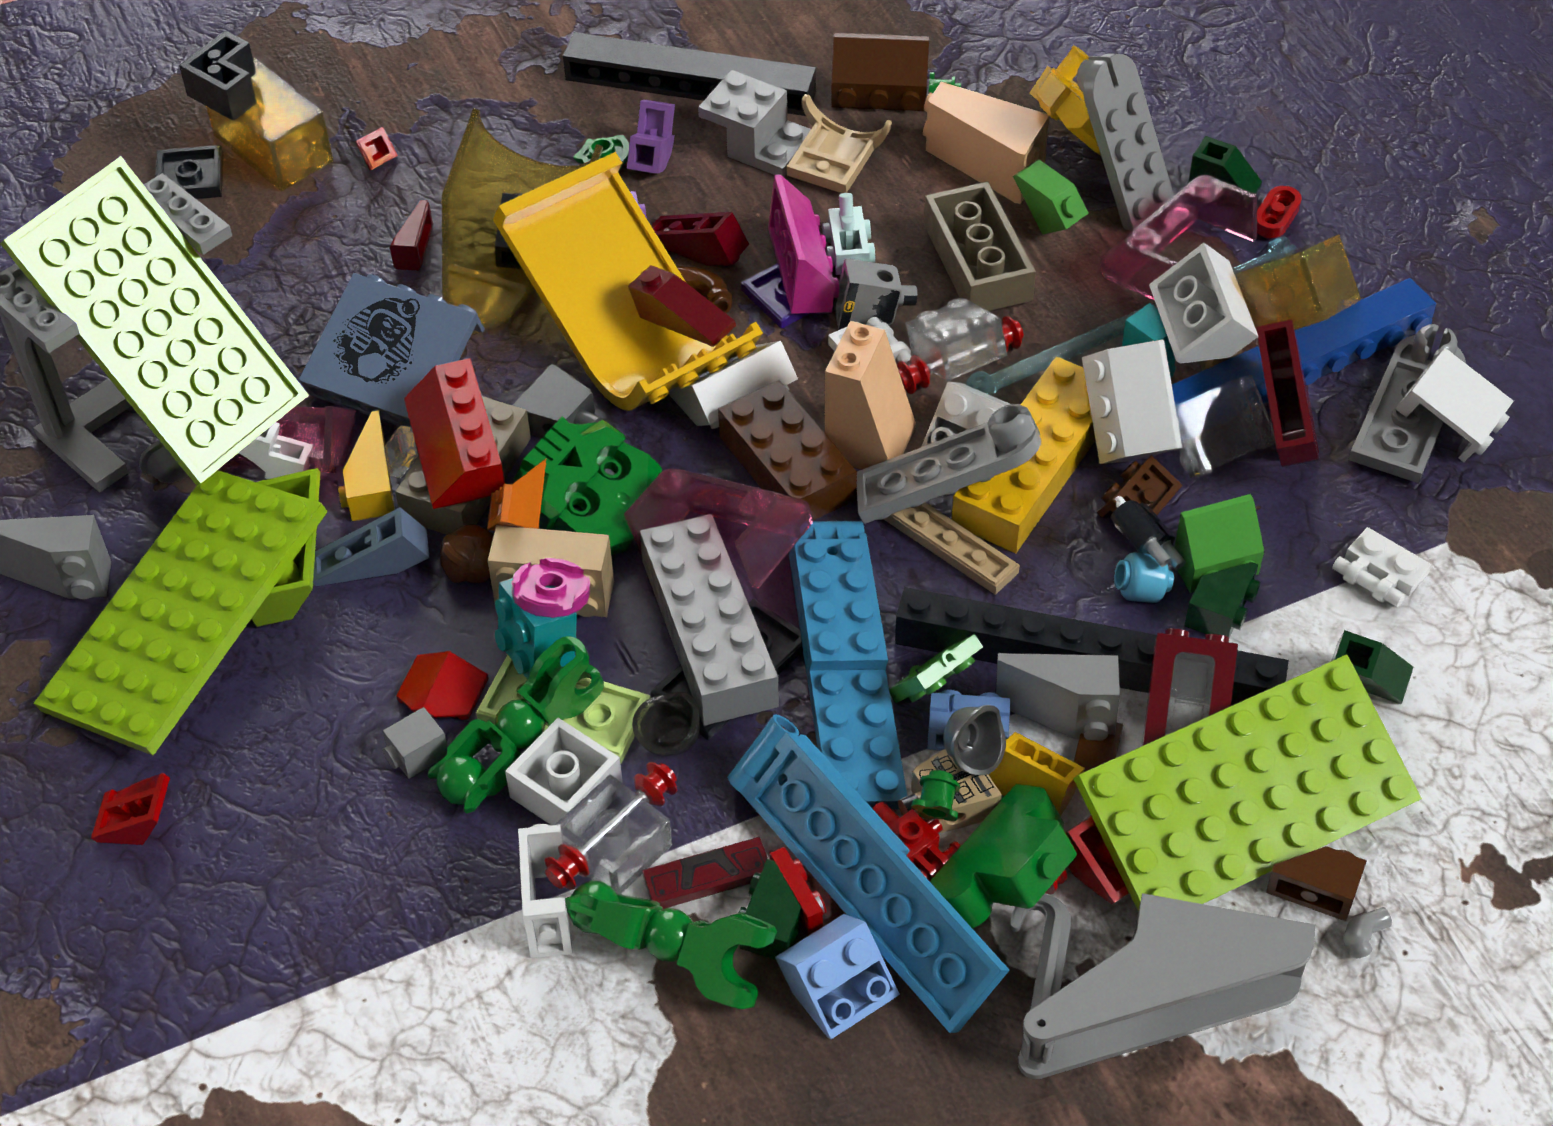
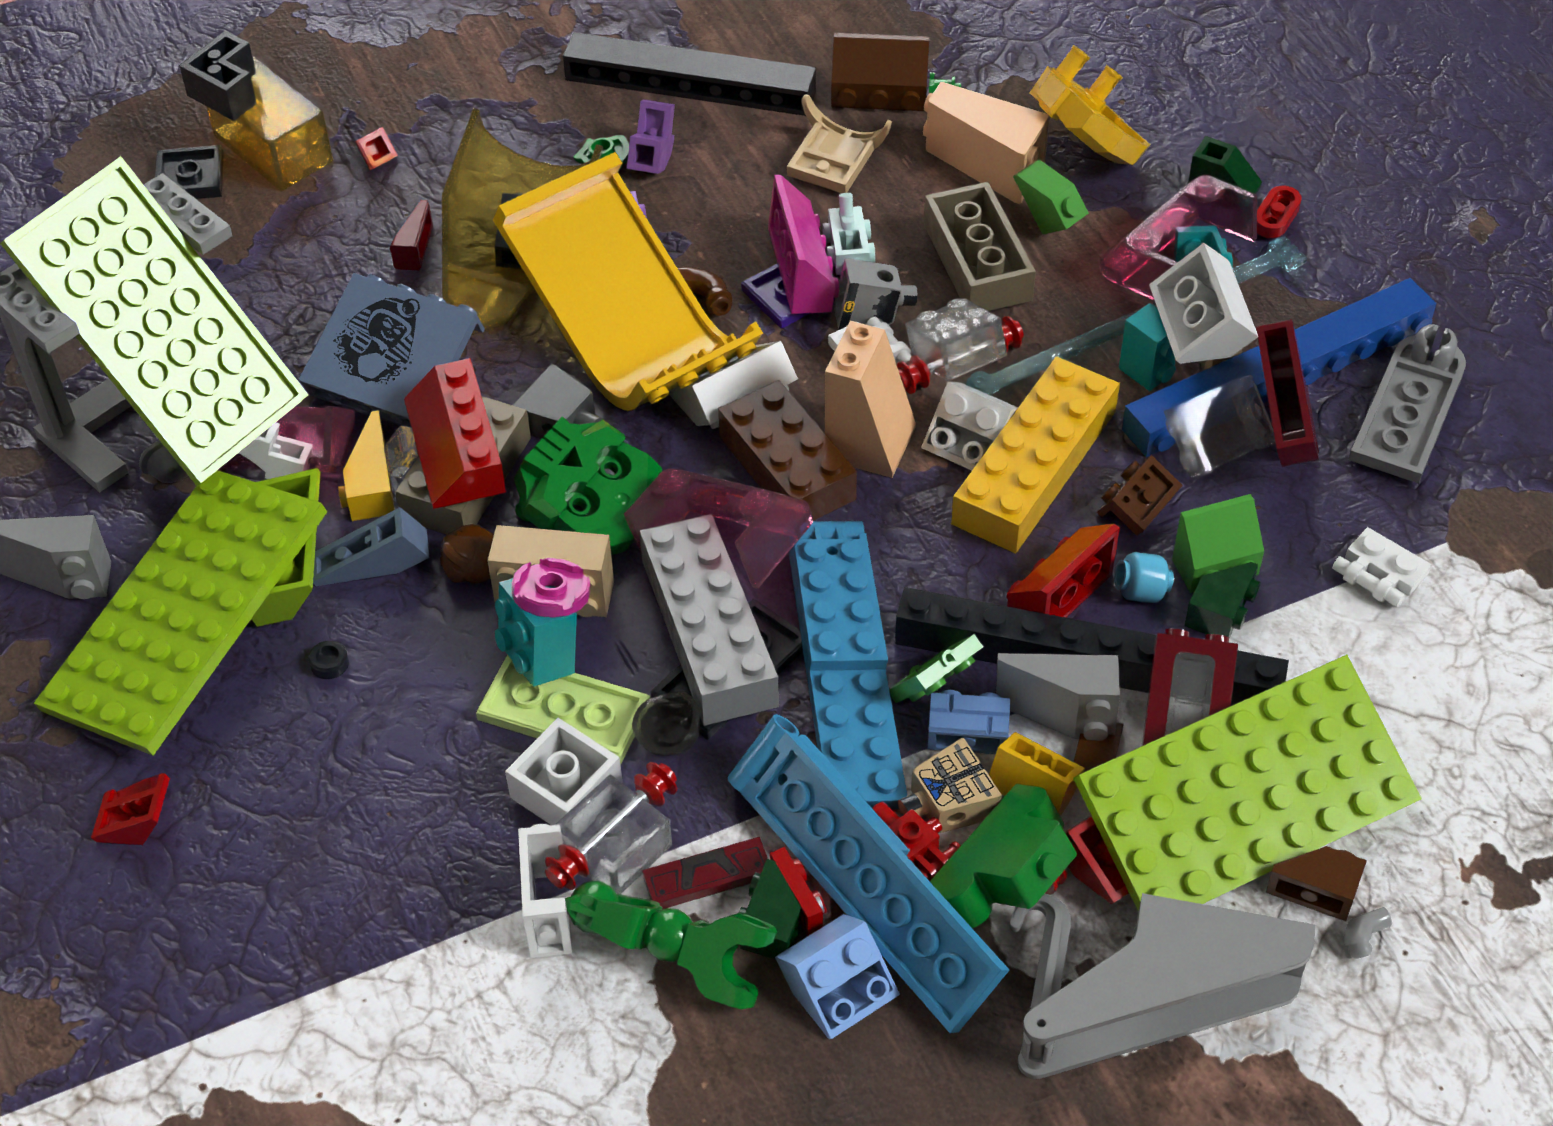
light grey brick [383,707,448,779] -> none
red slope [396,651,489,720] -> none
green piece [428,636,604,814] -> none
orange slope [487,459,546,531] -> none
dark red slope [628,265,736,347] -> none
dark red slope [651,212,749,267] -> none
light grey bracket [698,70,811,177] -> none
light grey plate [857,404,1041,524] -> none
tan tile [884,502,1020,595] -> none
green brick [911,770,960,821] -> none
flat silver helmet [944,705,1006,775] -> none
light grey plate [1077,53,1174,230] -> none
white slope [1082,340,1182,464] -> none
black piece [1111,496,1186,570] -> none
clear yellow brick [1236,234,1361,330] -> none
dark green slope [1331,630,1414,704] -> none
white panel [1395,348,1514,462] -> none
none -> black tile [308,641,349,679]
none -> red slope [1006,524,1120,618]
none -> teal bracket [1174,226,1233,269]

